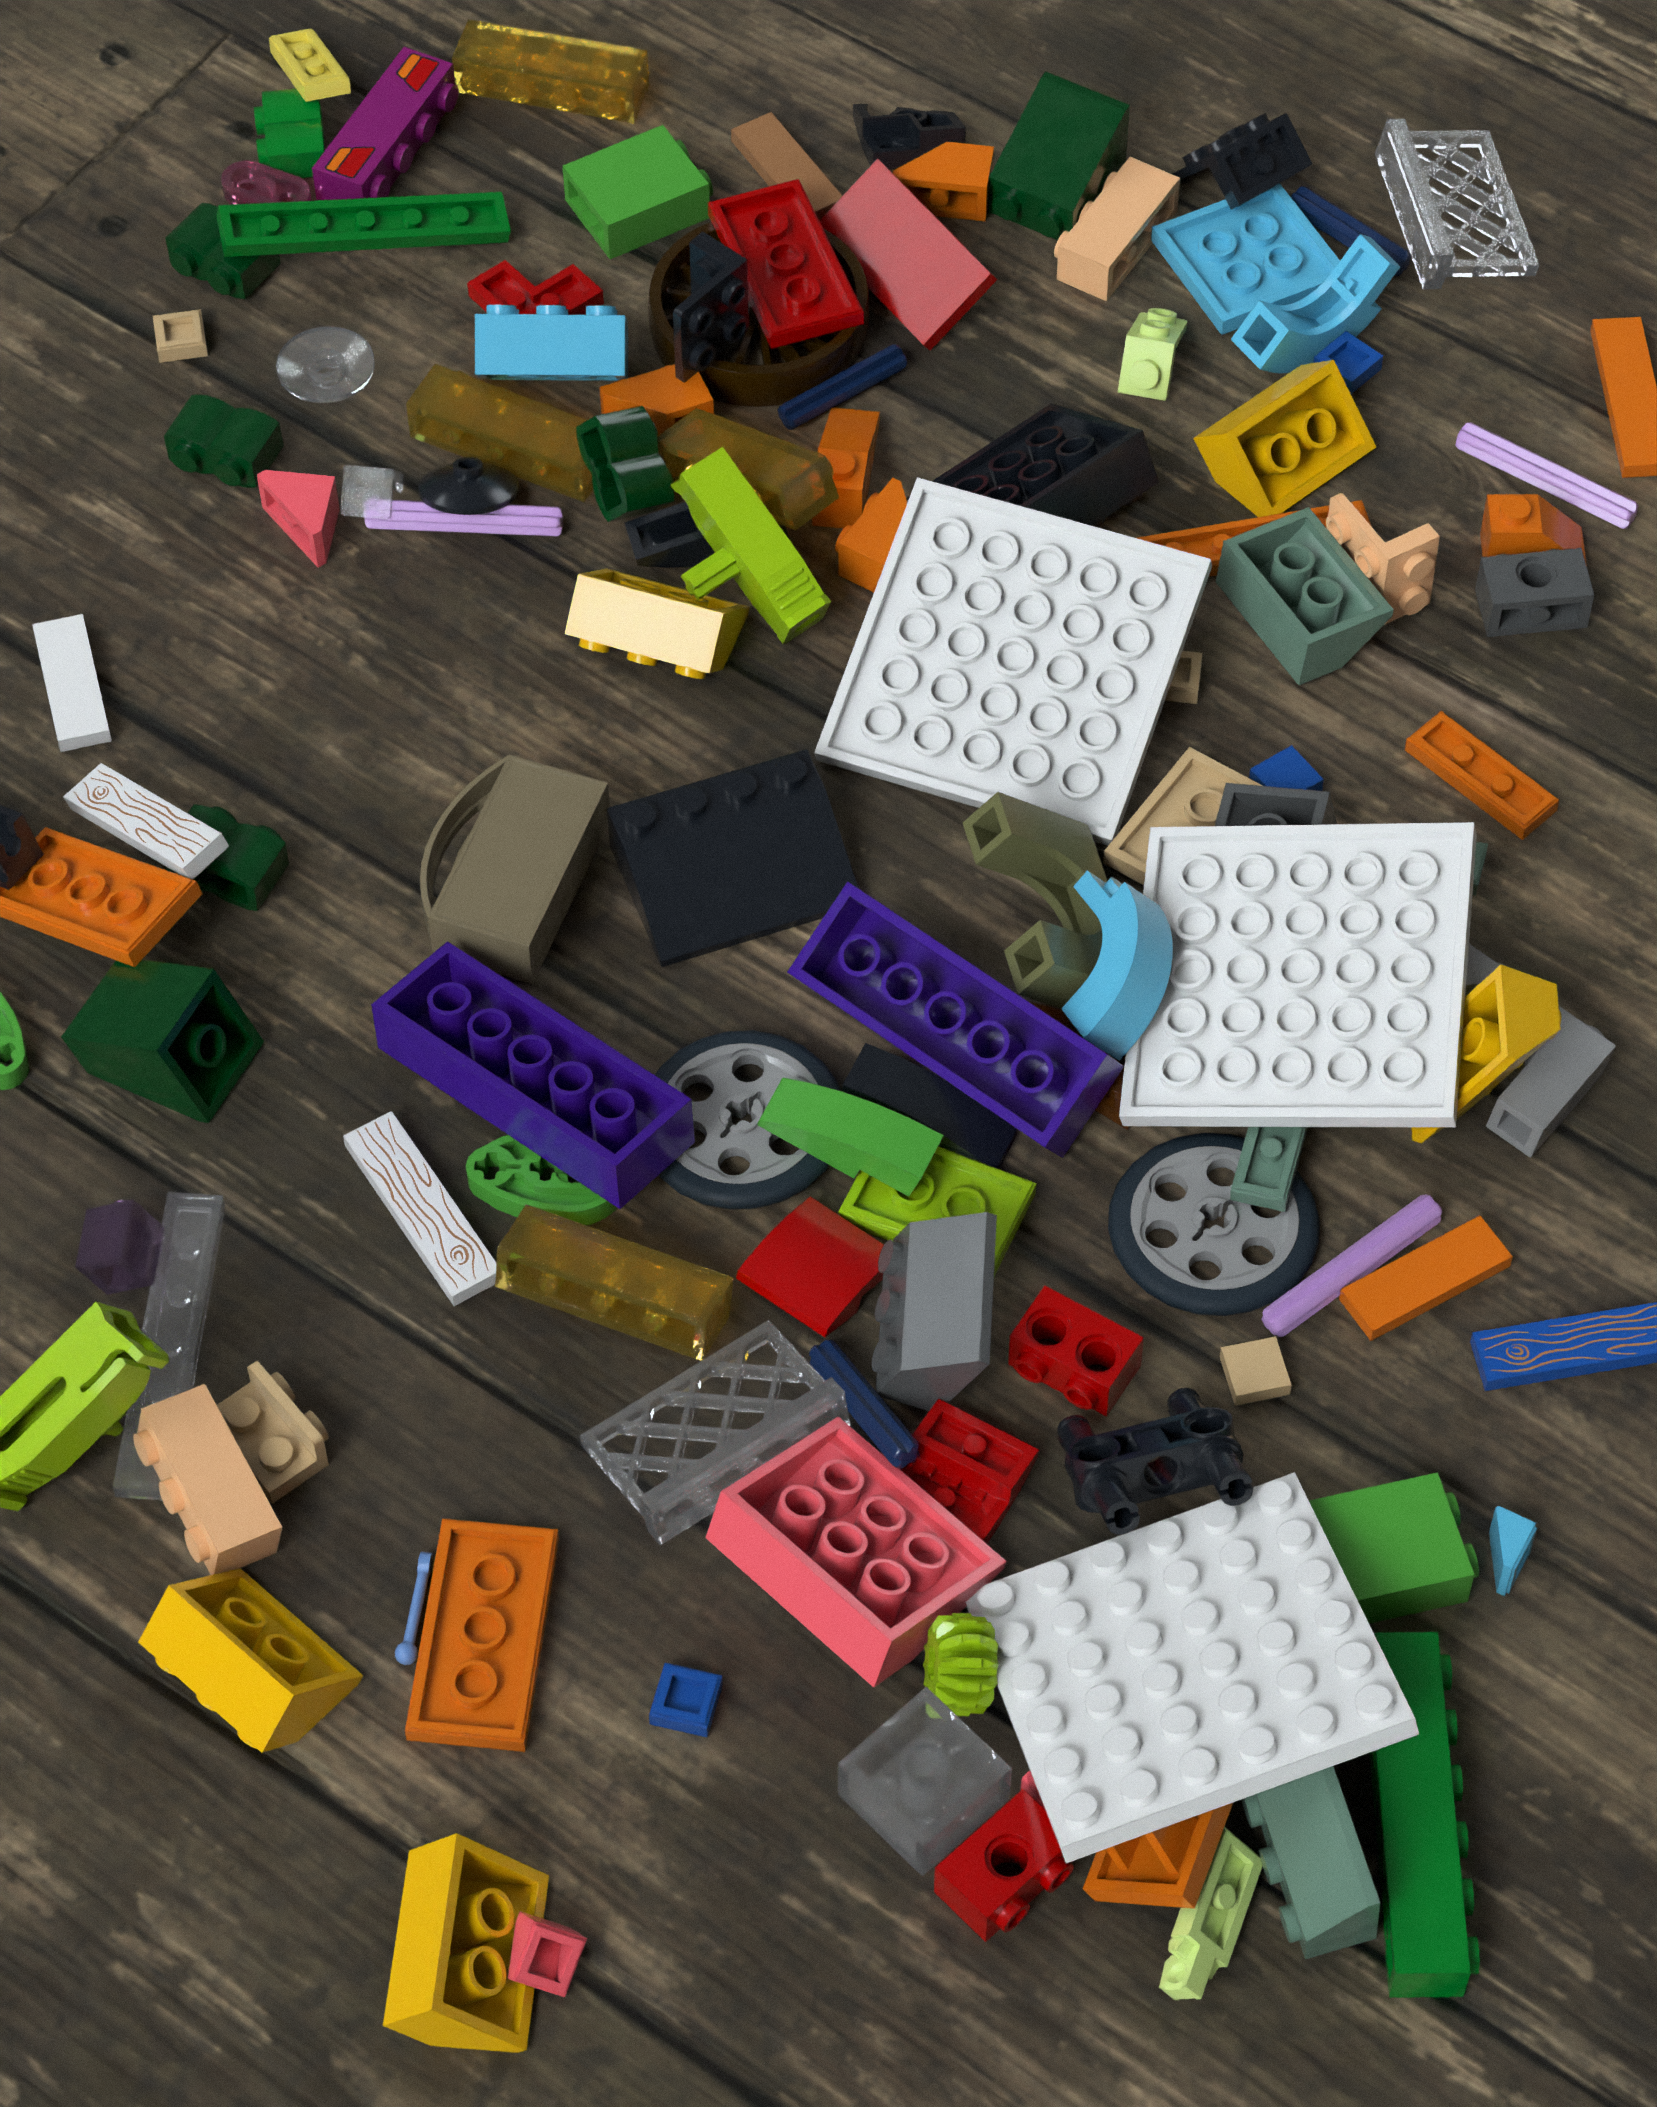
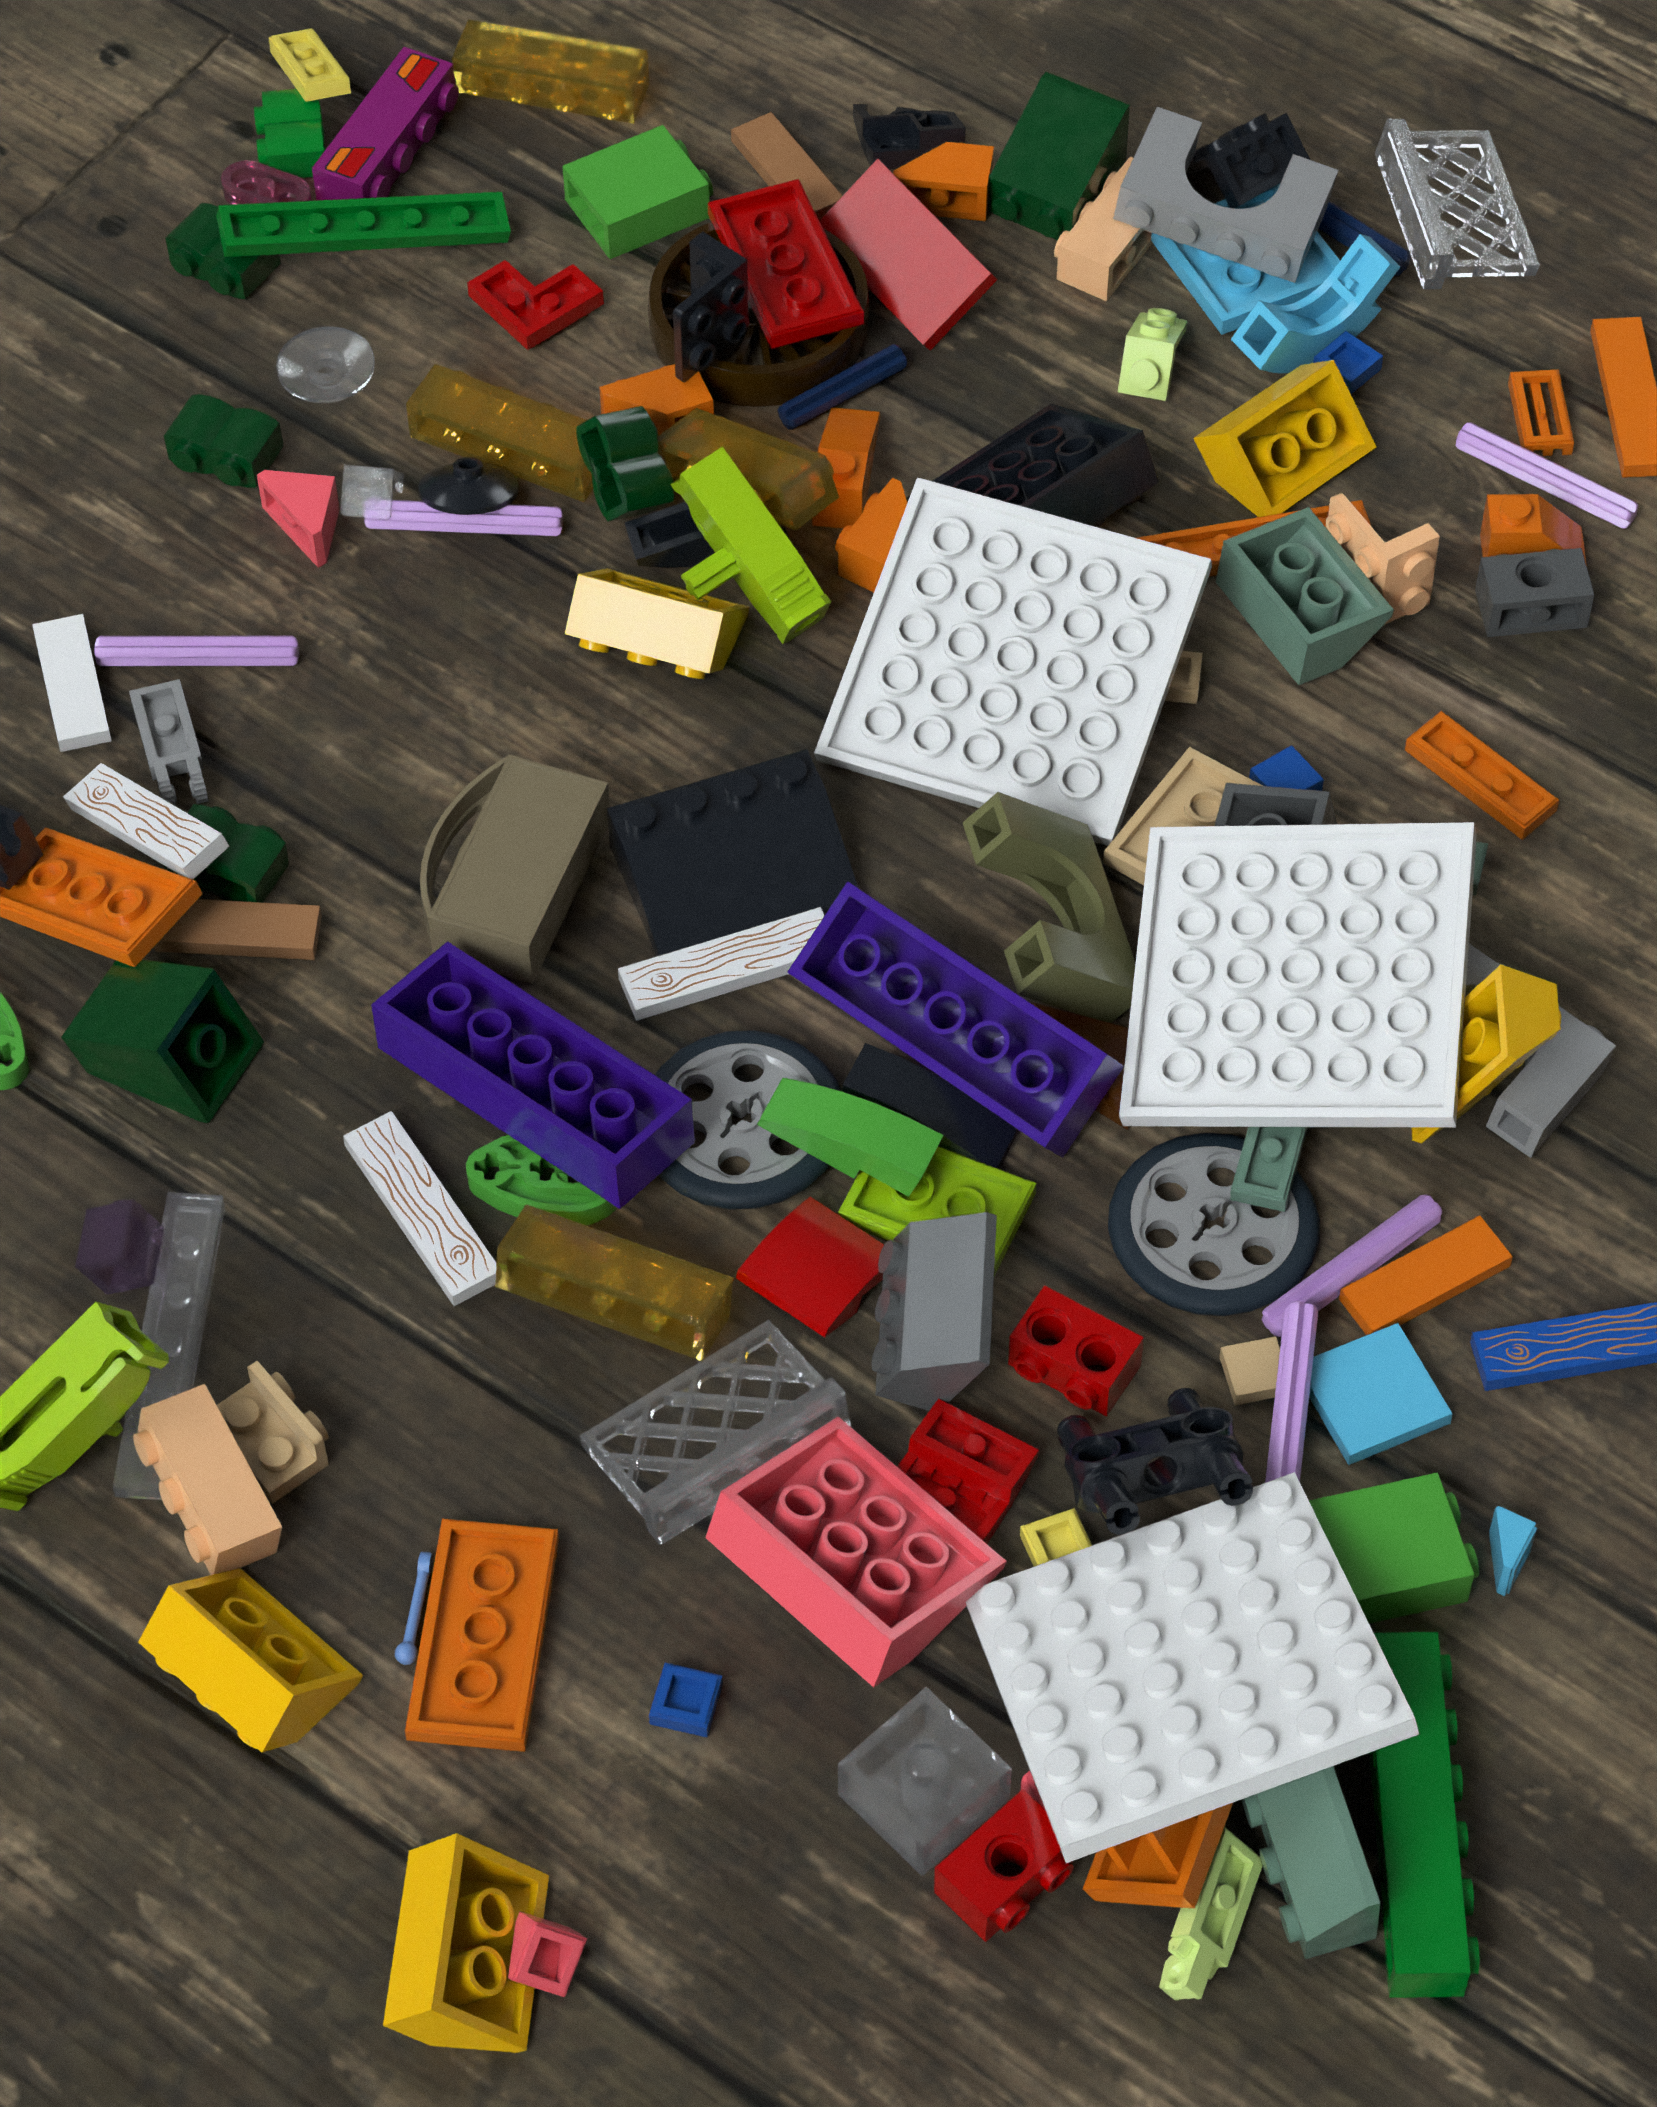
tan tile [153,309,208,363] -> none
medium azure brick [475,305,628,381] -> none
dark blue axle [809,1340,920,1468] -> none
lime gear [923,1613,999,1717] -> none
medium azure arch [1062,870,1173,1061] -> none
none -> lavender axle [94,636,299,666]
none -> light grey hinge [129,679,209,806]
none -> medium nougat tile [154,899,322,960]
none -> white tile [618,907,824,1021]
none -> light yellow tile [1020,1508,1092,1567]
none -> light grey arch [1113,107,1339,283]
none -> lavender axle [1265,1301,1318,1483]
none -> medium azure tile [1309,1323,1453,1465]
none -> orange tile [1508,369,1574,456]

